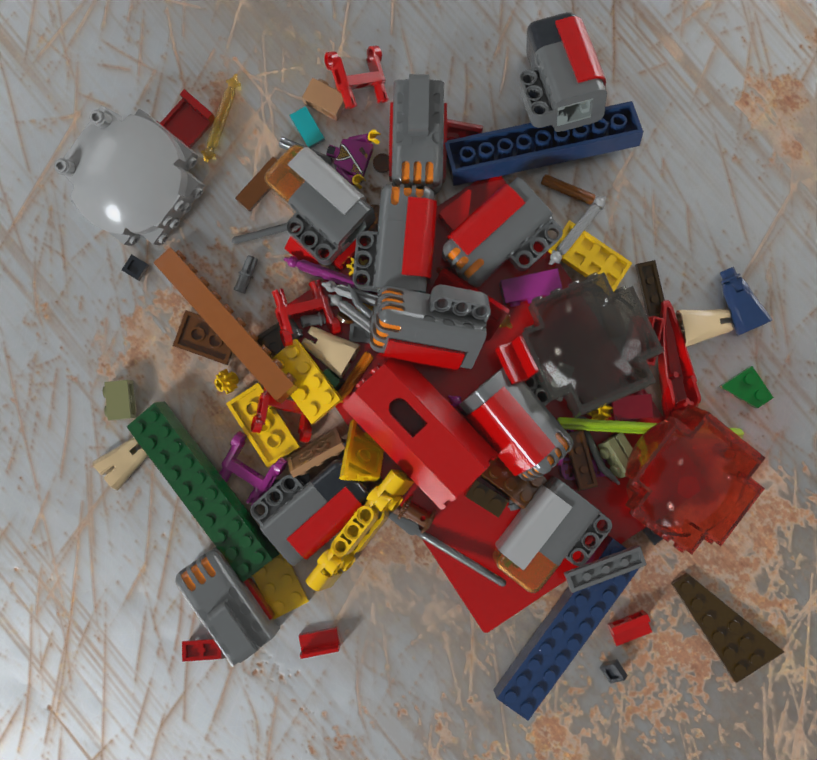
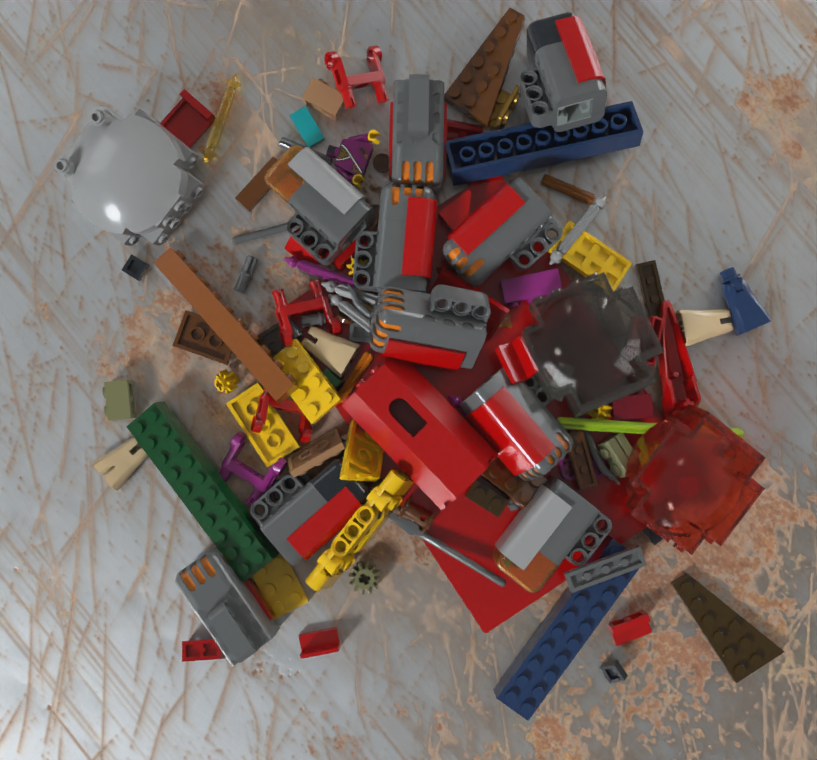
green wing [719,366,774,408] -> none
none -> olive gear [349,561,381,594]
none -> reddish brown wing [444,8,526,127]
none -> pearl gold bracket [478,85,521,130]

